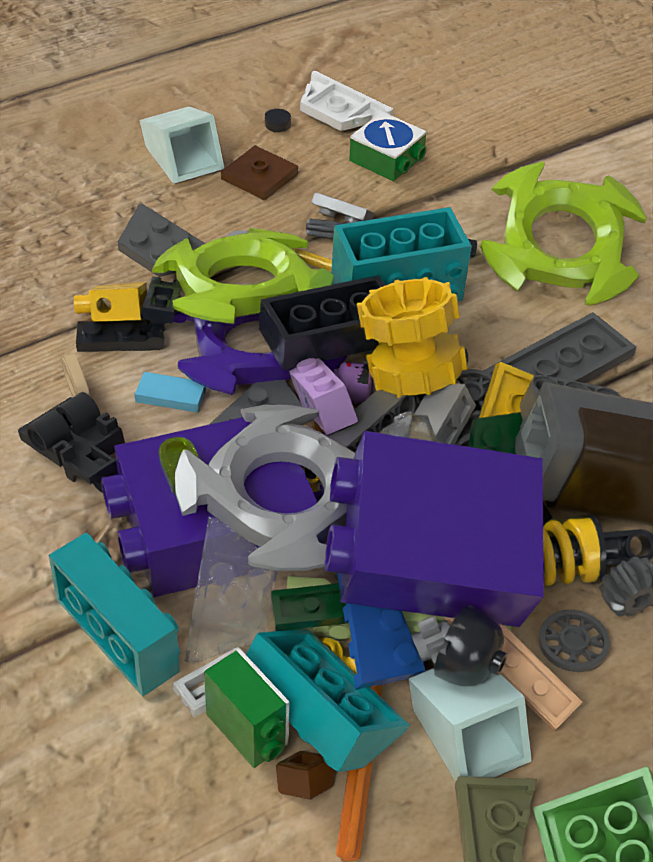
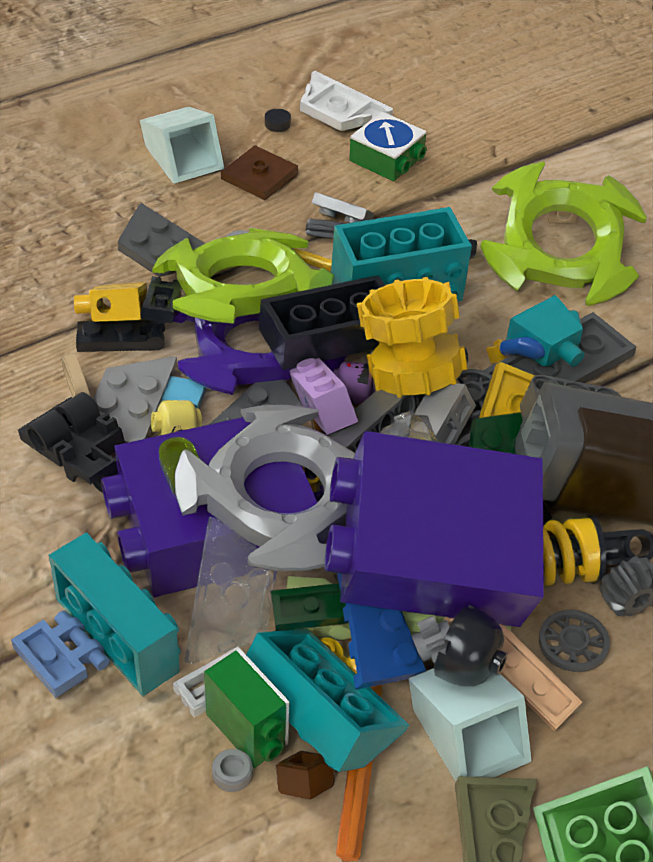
none -> medium blue plate [11,610,110,698]
none -> light grey wing [93,357,178,443]
none -> light yellow head [151,400,202,436]
none -> light grey tile [212,749,253,792]
none -> teal torso [486,295,585,367]

